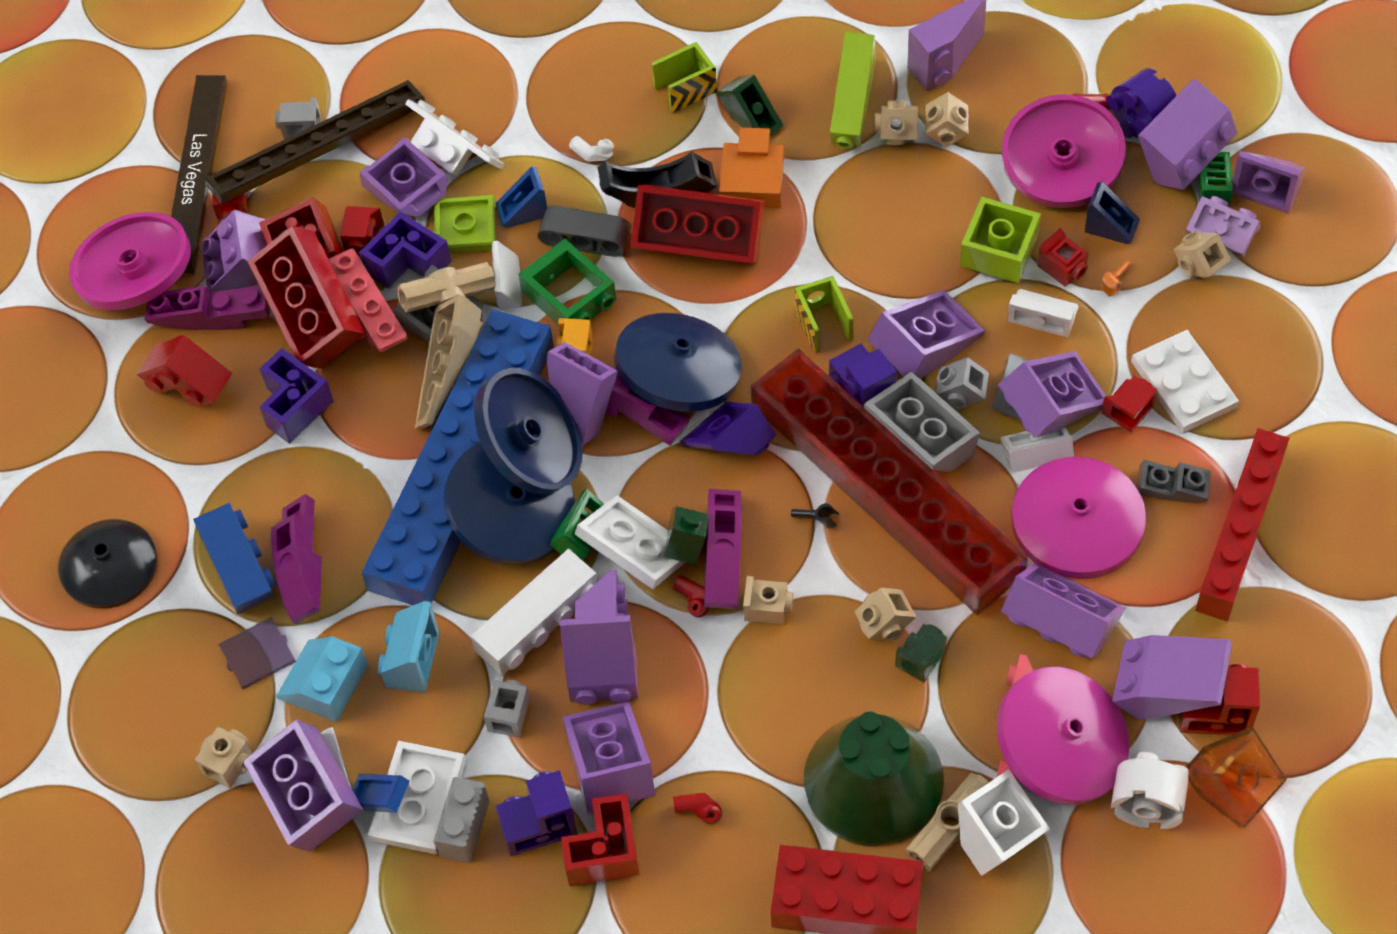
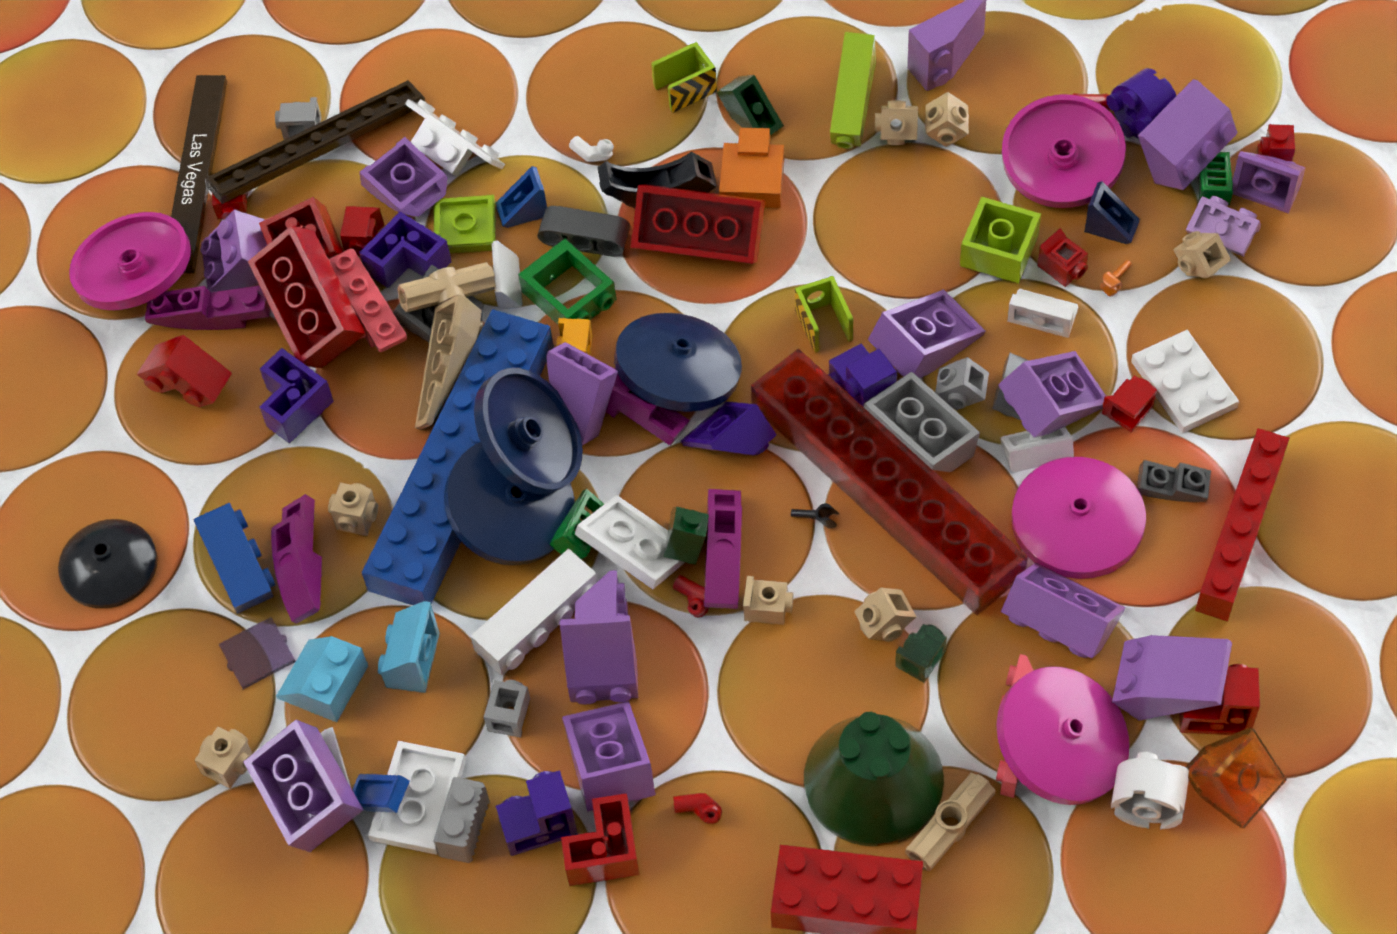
white slope [958,769,1050,876] -> none
none -> tan brick [328,483,378,536]
none -> red brick [1257,124,1295,162]

